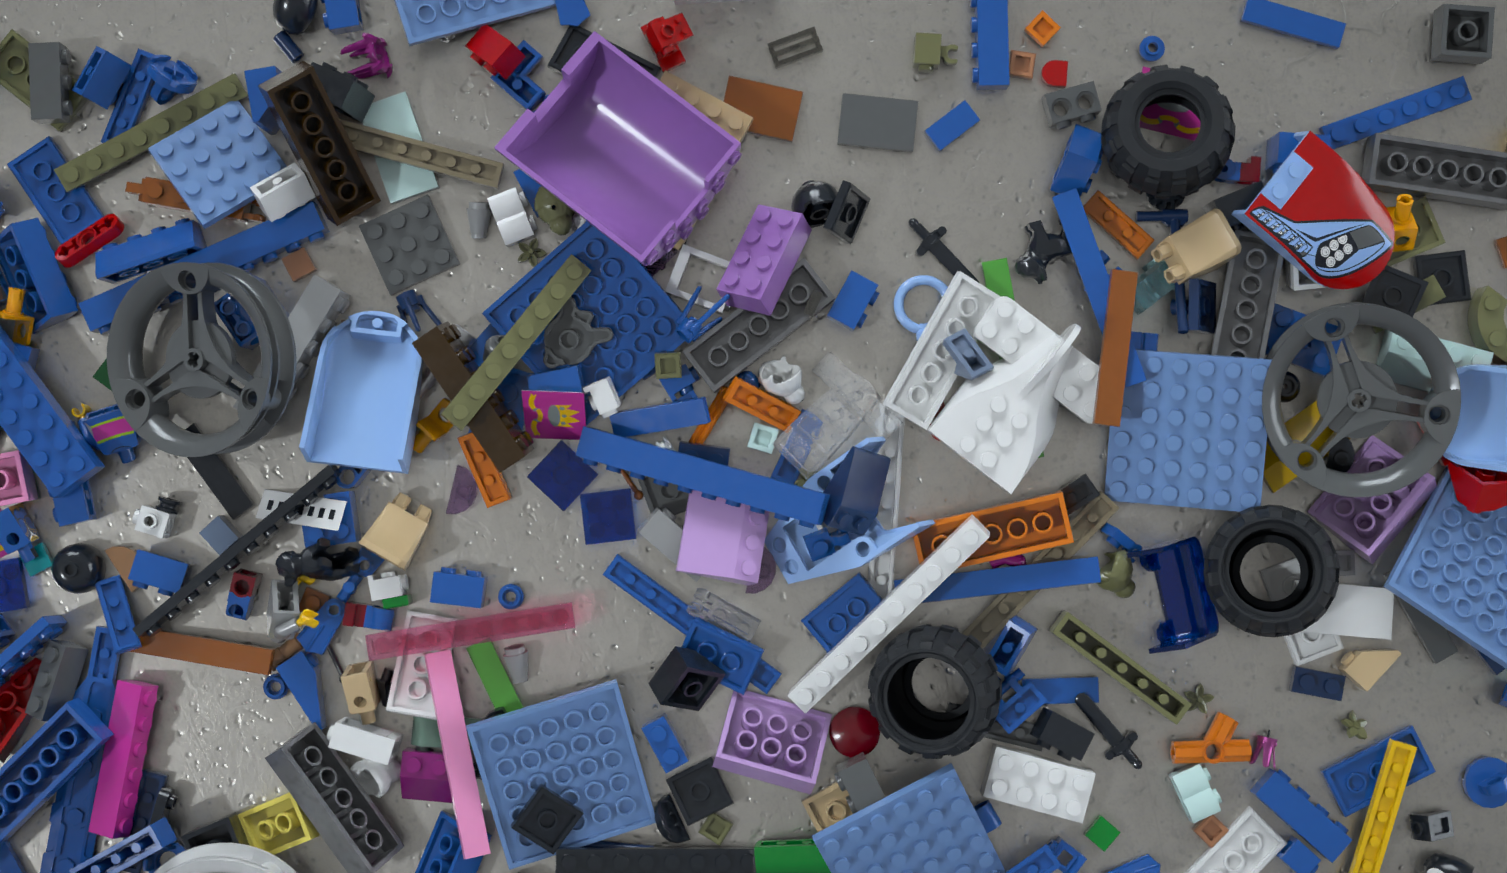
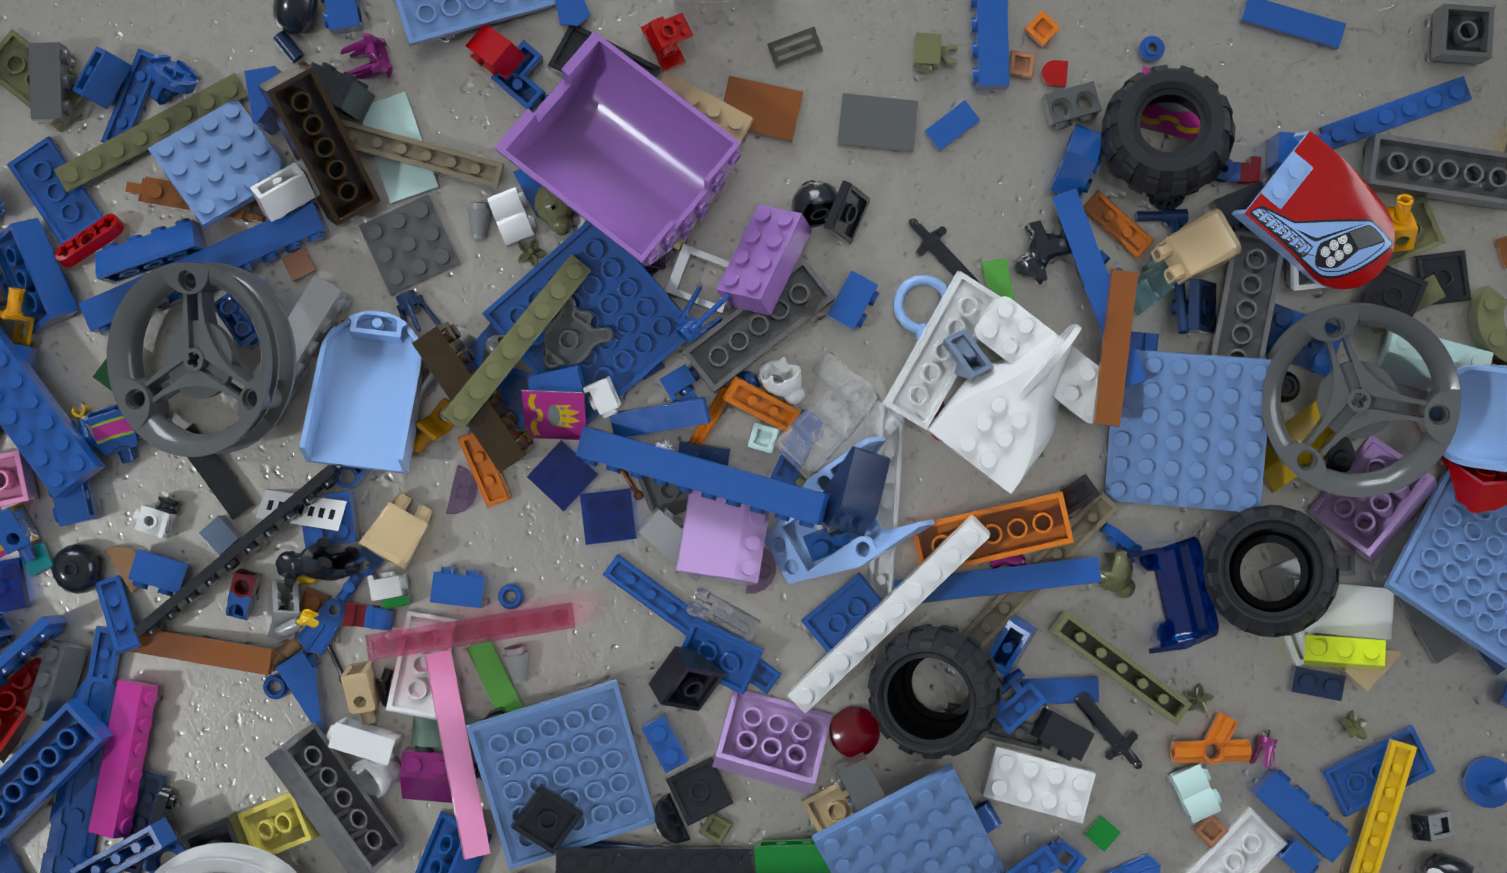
olive tile [655,351,682,379] -> none
none -> neon yellow brick [1304,635,1386,671]

